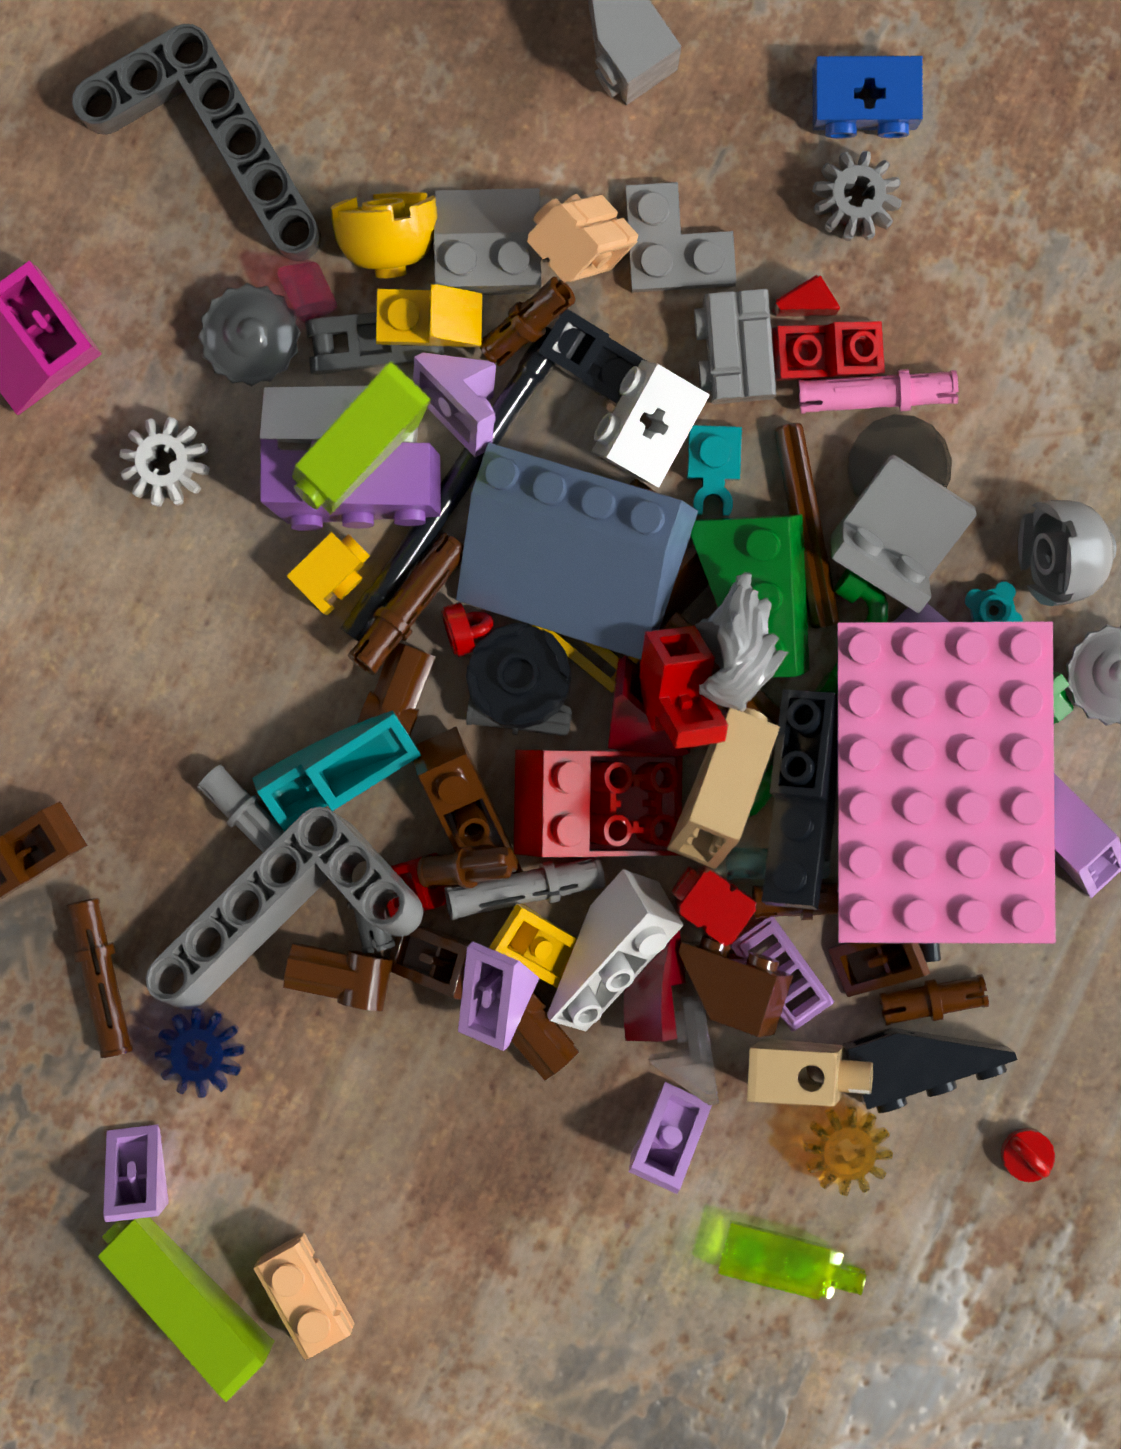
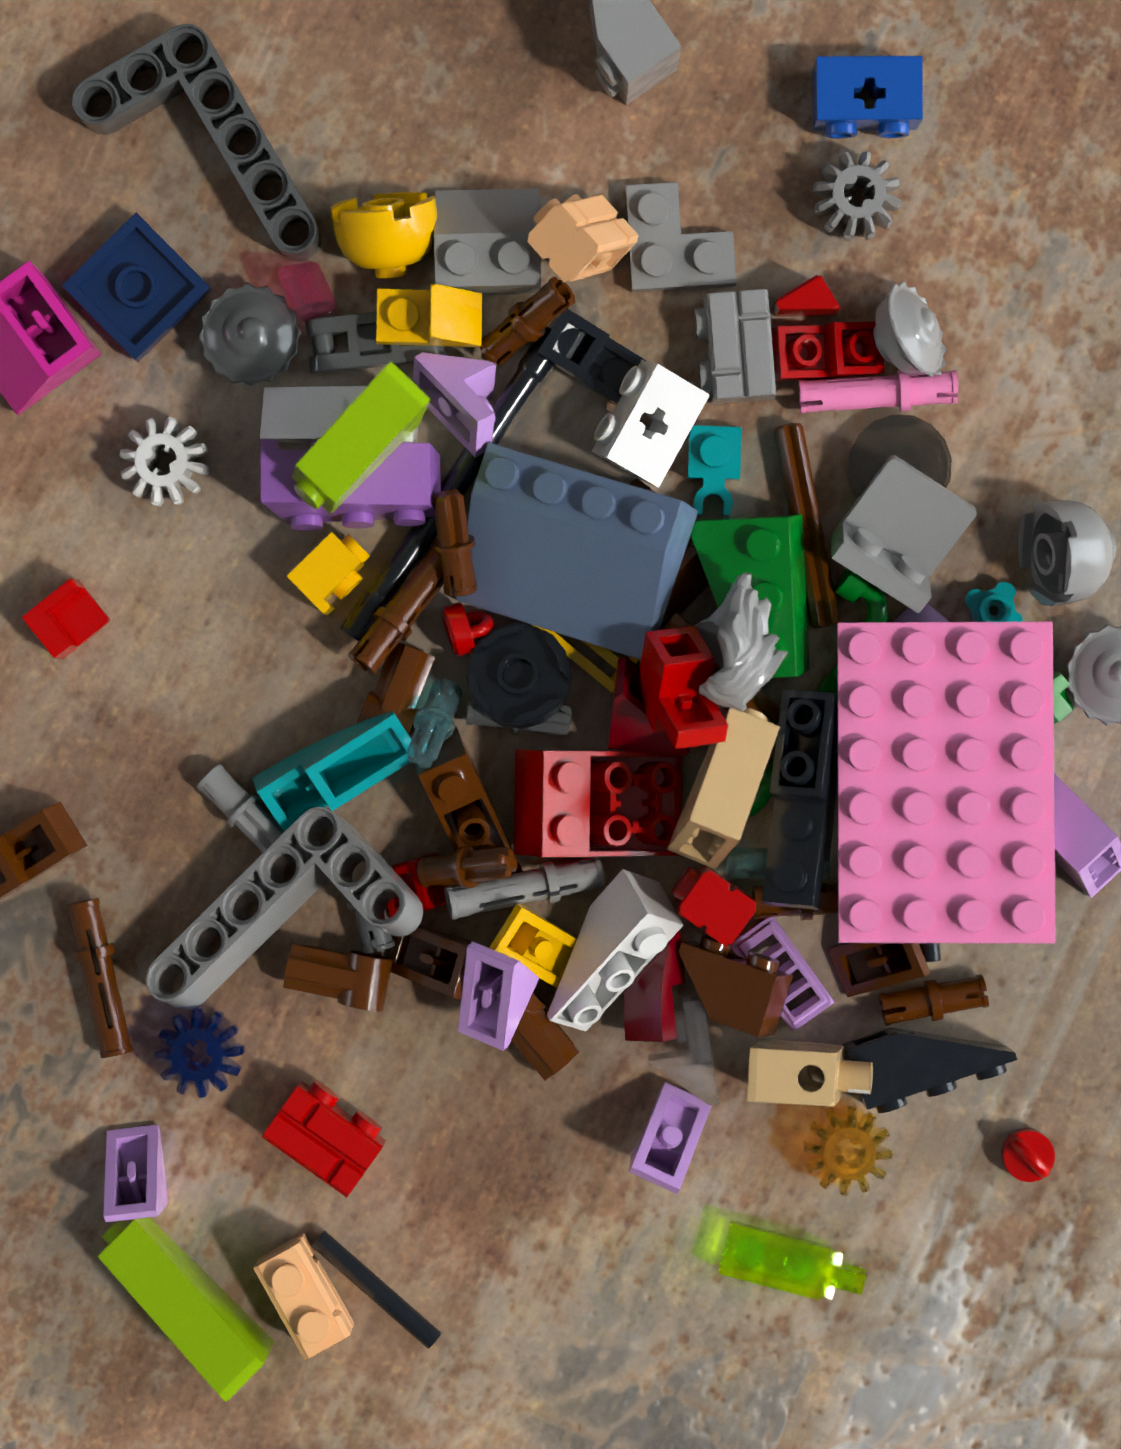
none -> red panel [21,578,110,659]
none -> dark blue plate [62,212,212,363]
none -> red brick [261,1080,386,1198]
none -> black bar [311,1230,442,1349]
none -> clear light blue axle [406,679,463,769]
none -> reddish brown axle [433,489,478,597]
none -> light grey piece [874,281,947,378]

